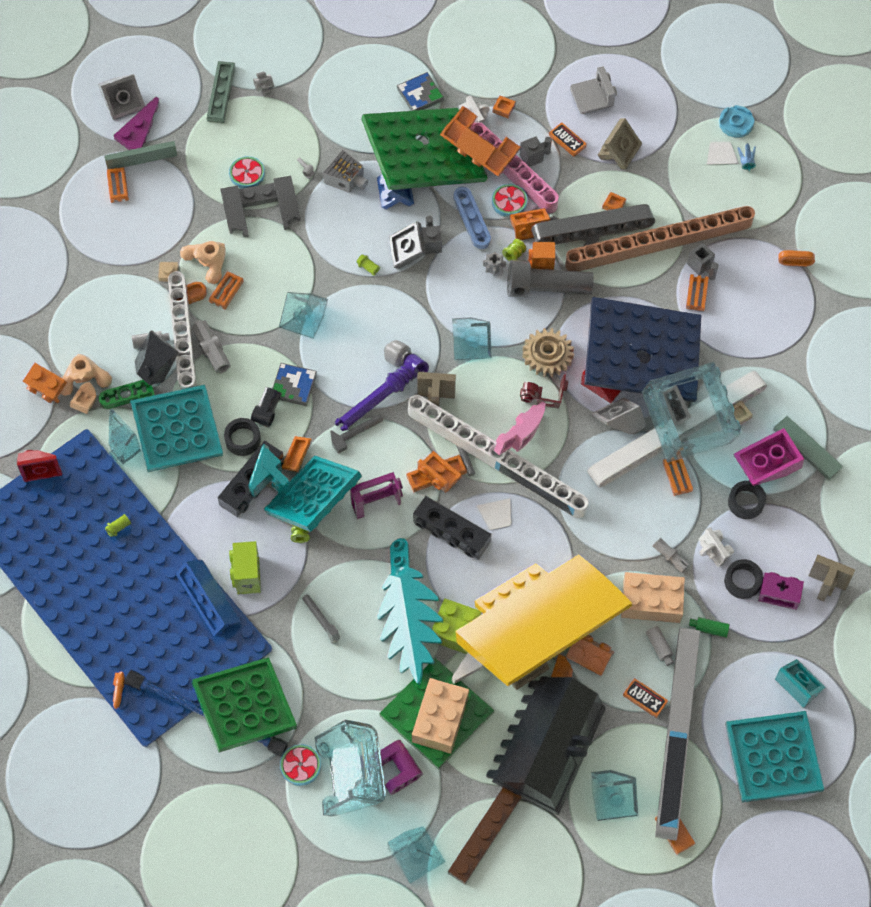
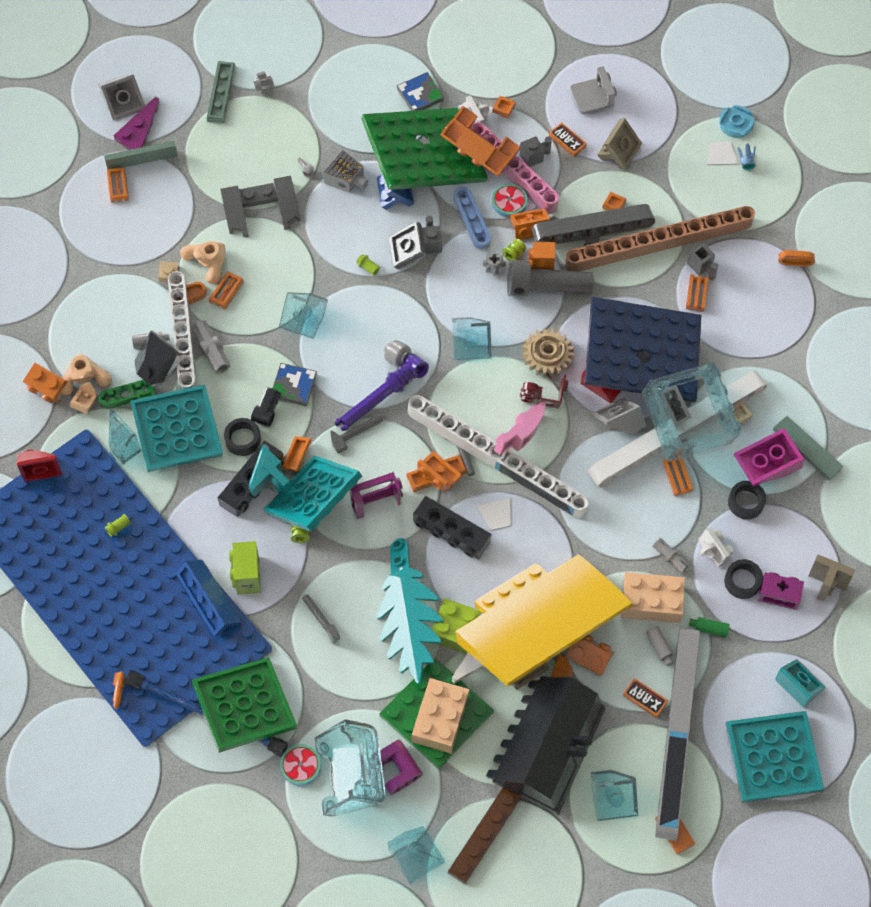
tile [229,156,265,189] -> none
dark tan bracket [417,372,456,407] -> none

